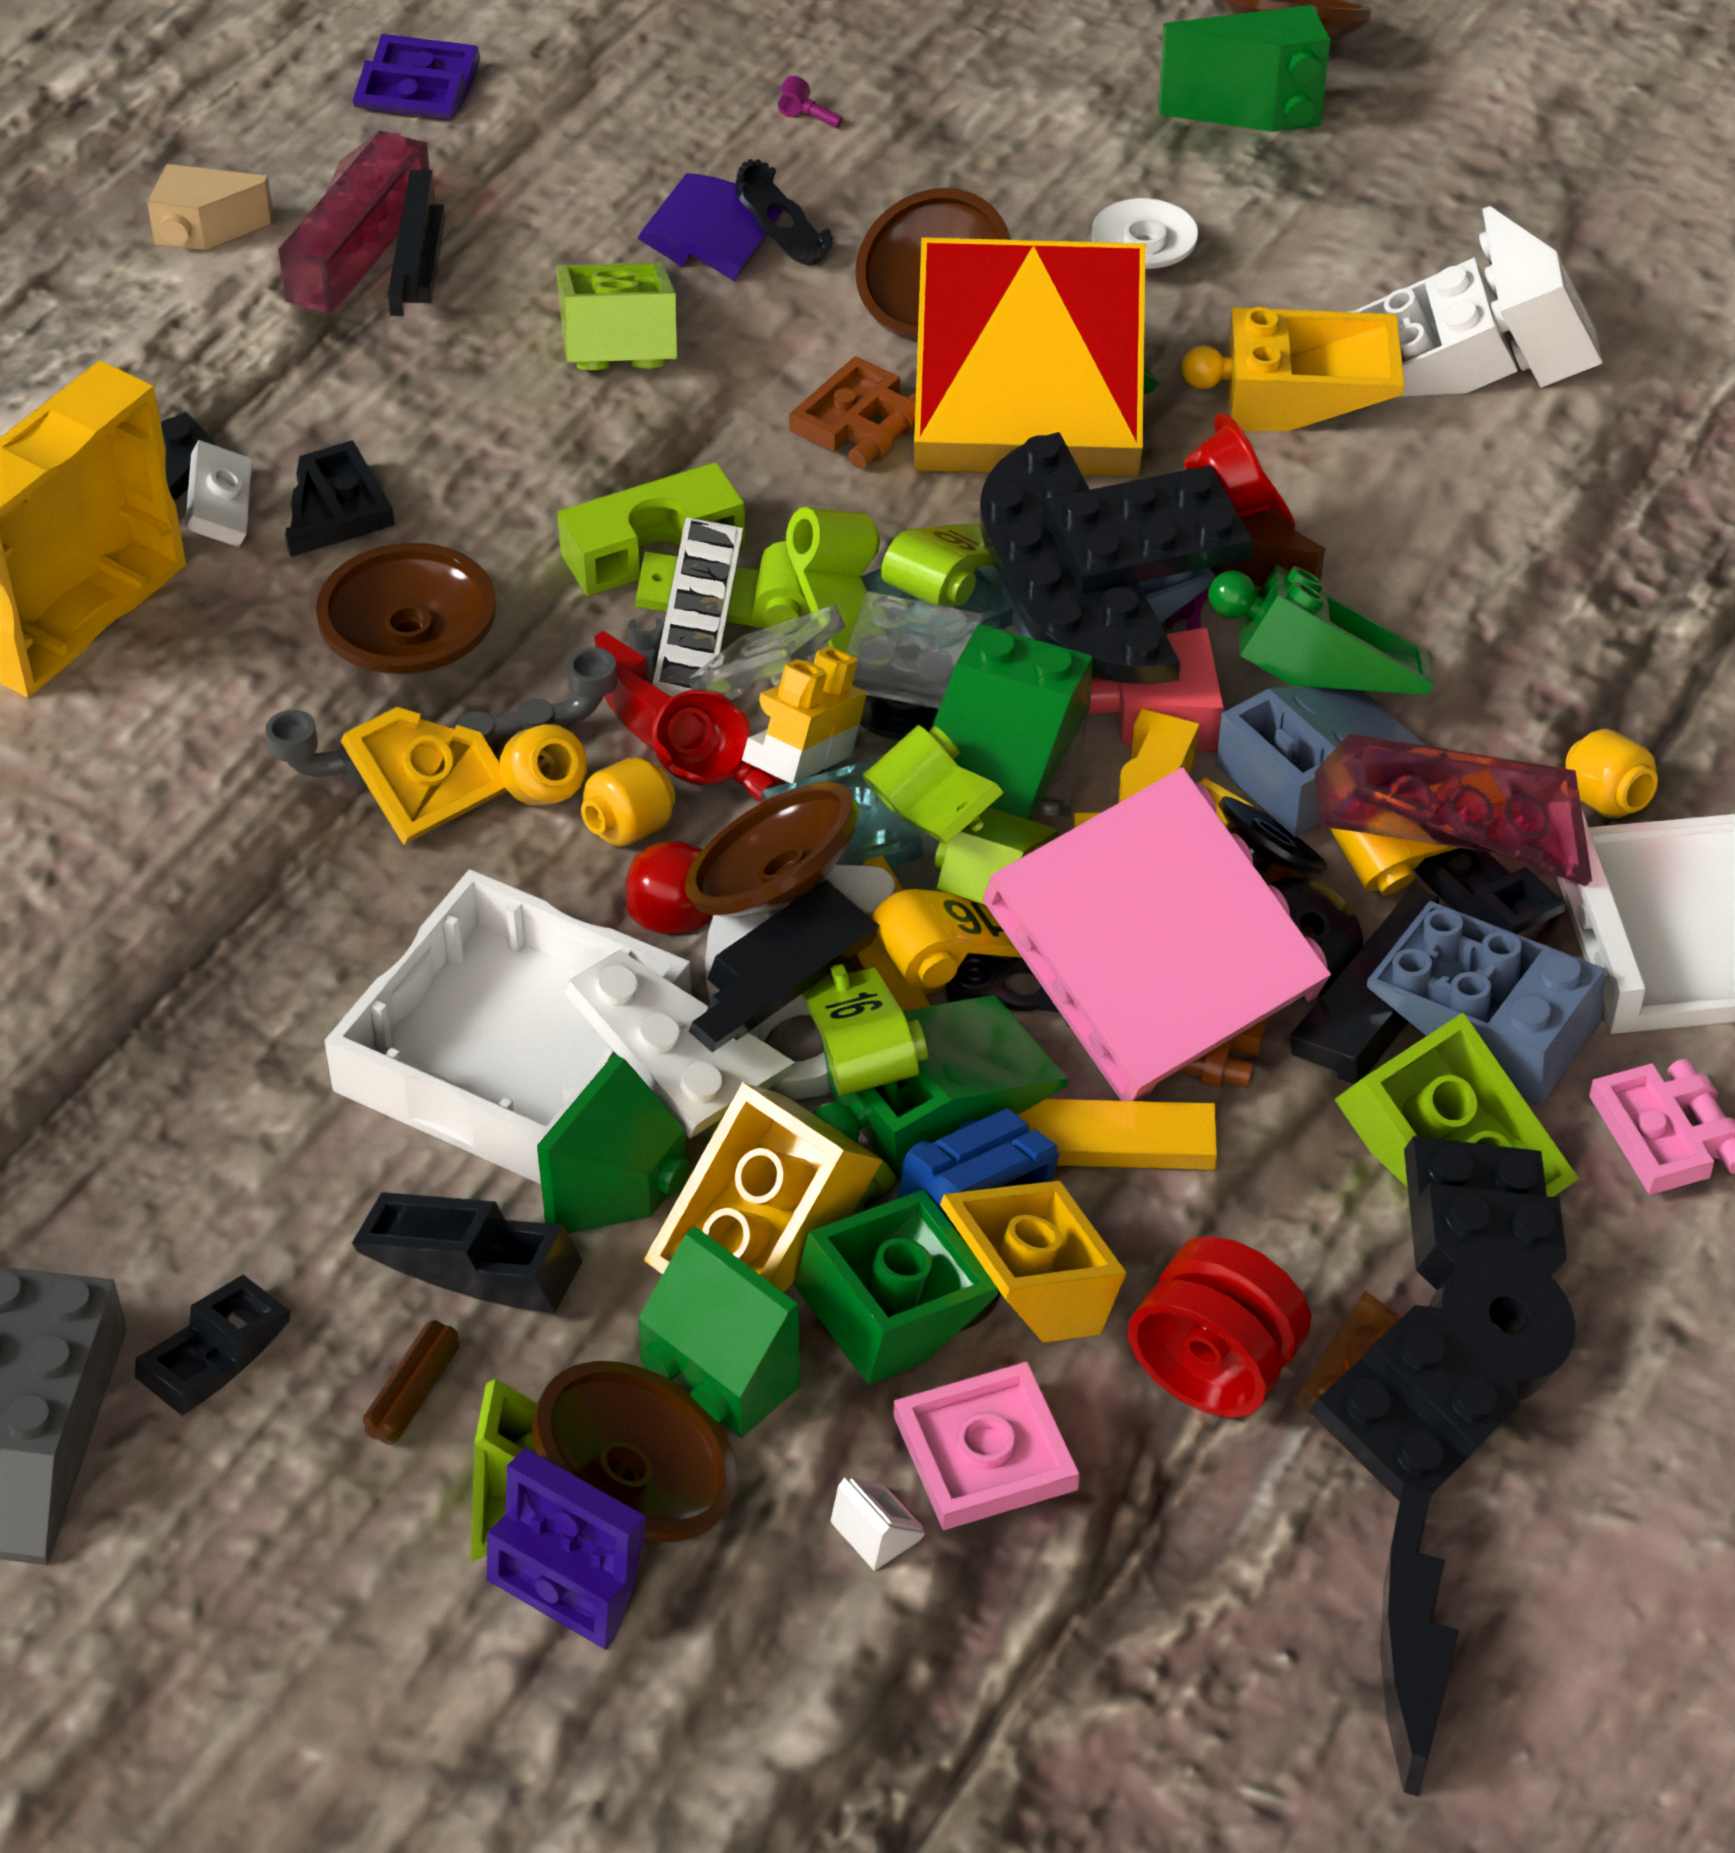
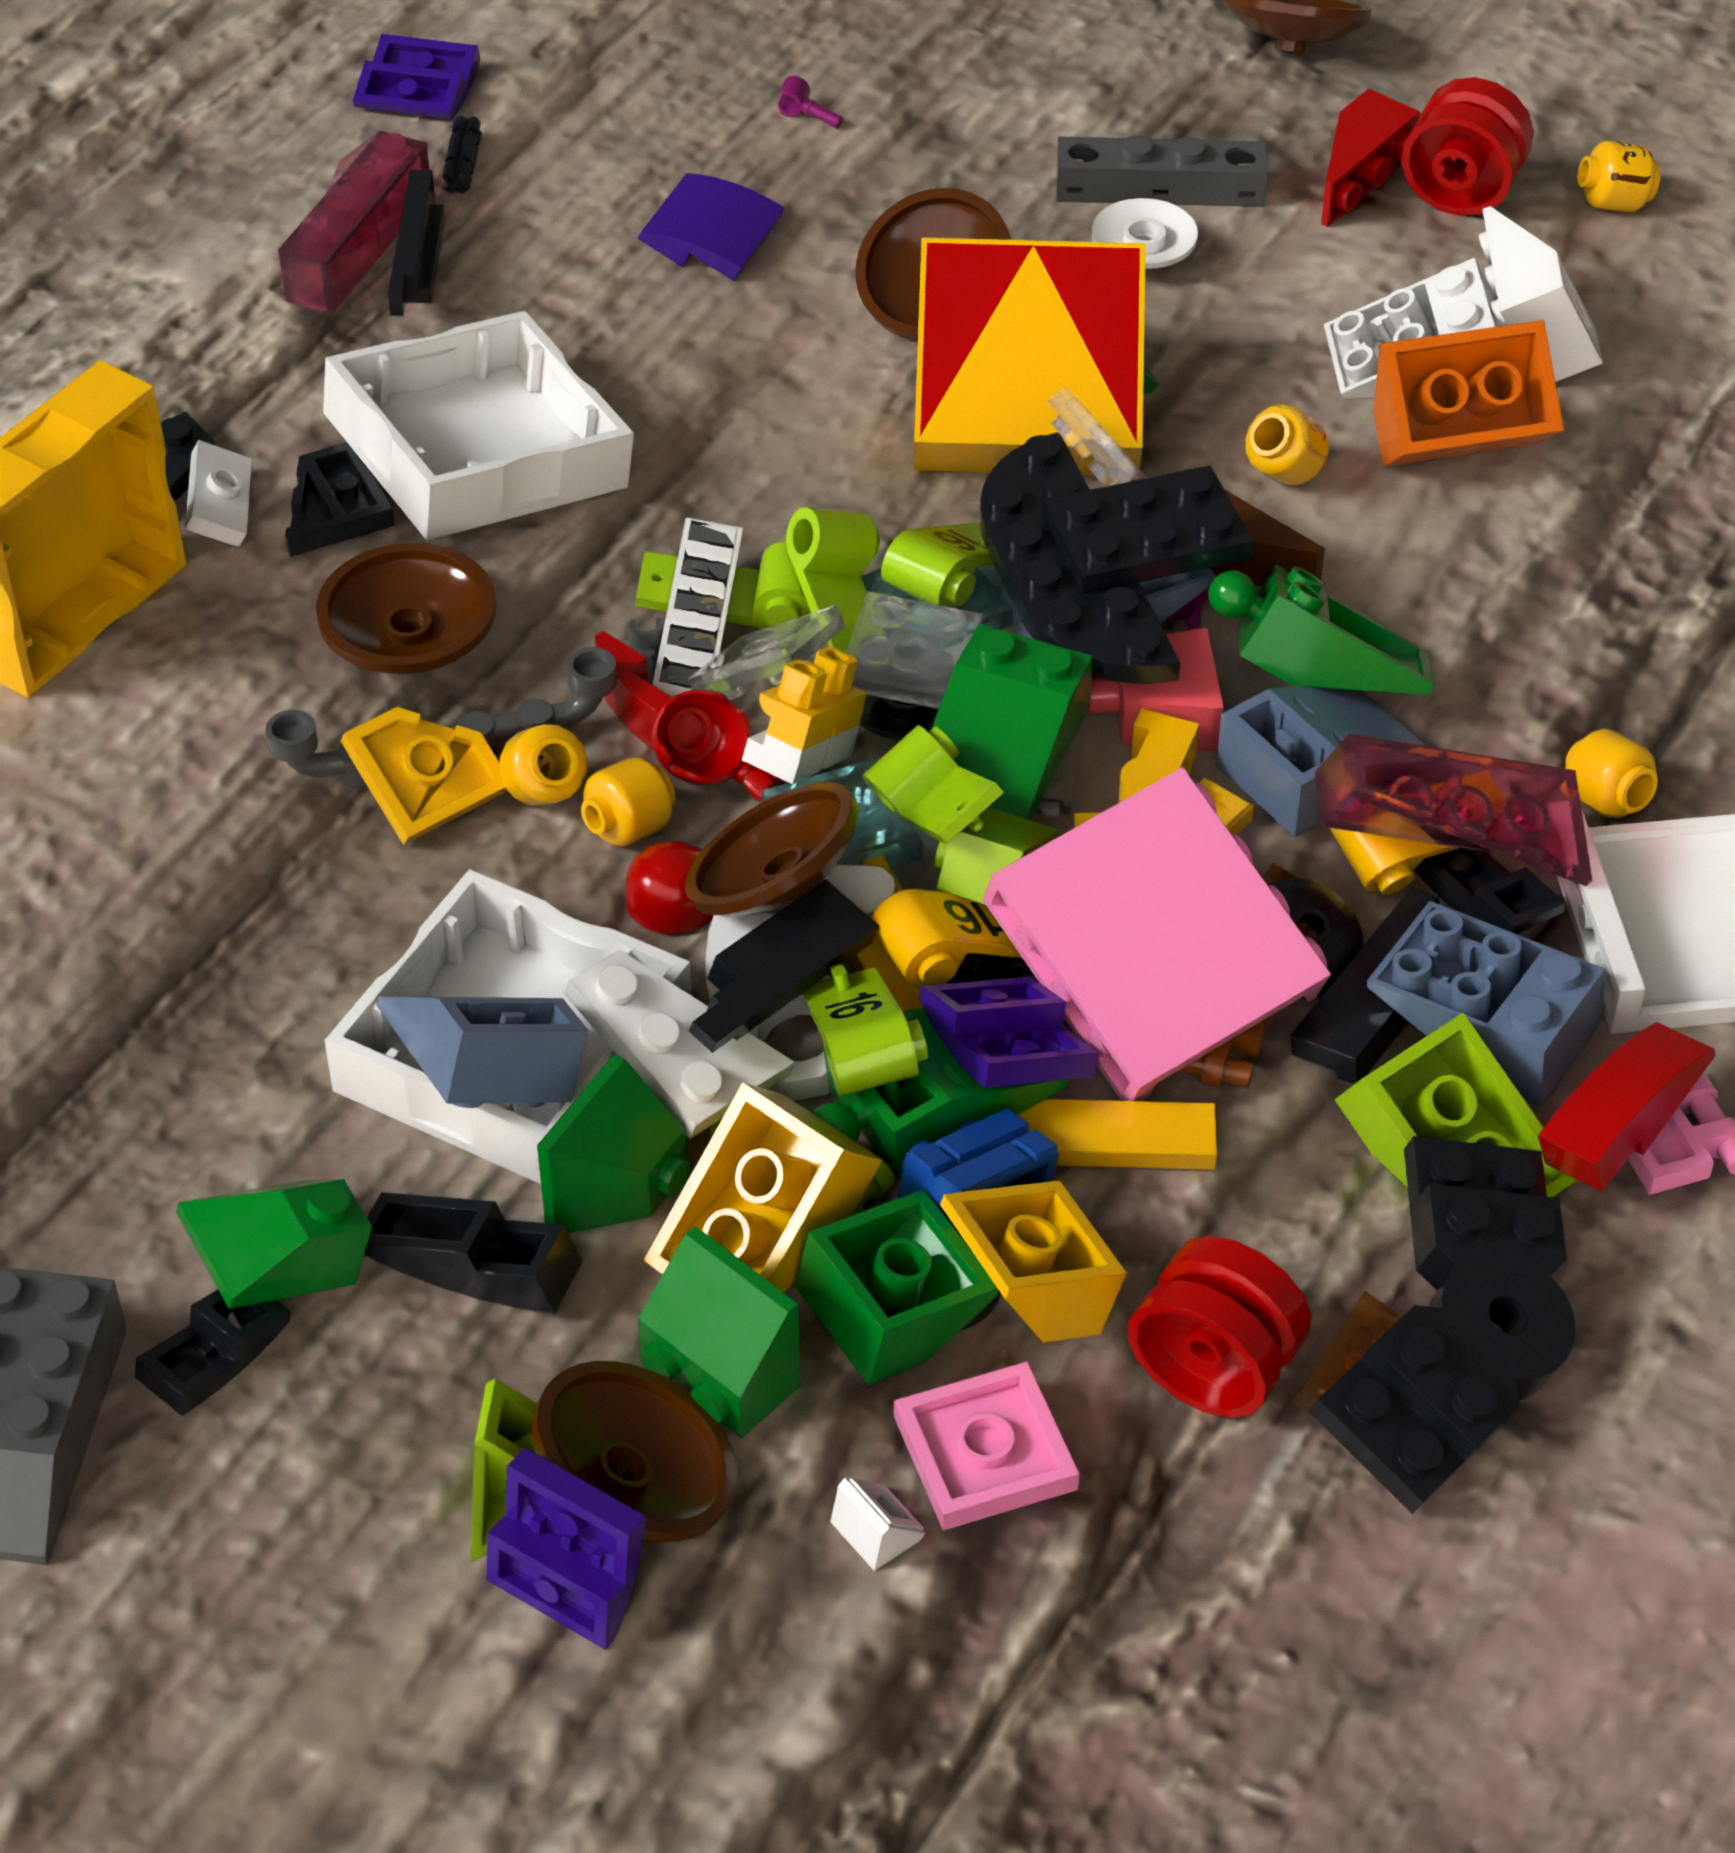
tan slope [147,164,274,251] -> none
reddish brown axle [363,1320,460,1445] -> none
lime slope [556,262,677,370] -> none
lime arch [557,462,746,597] -> none
black piece [734,159,833,265] -> none
dark orange plate [789,356,916,468] -> none
green slope [1158,5,1330,132] -> none
yellow slope [1181,307,1405,432] -> none
red piece [1184,412,1295,530] -> none
black dish [1218,796,1327,875] -> none
black slope [1380,1485,1459,1797] -> none
none -> green slope [176,1179,372,1309]
none -> white tile [323,311,634,541]
none -> sand blue slope [377,997,589,1108]
none -> black axle [441,115,482,194]
none -> dark purple slope [920,977,1099,1088]
none -> clear plate [1047,386,1146,487]
none -> dark grey piece [1056,136,1268,207]
none -> yellow head [1245,404,1329,486]
none -> red slope [1321,88,1420,227]
none -> orange slope [1373,320,1564,468]
none -> red wheel [1401,77,1534,216]
none -> red slope [1538,1022,1716,1192]
none -> yellow head [1577,141,1660,213]

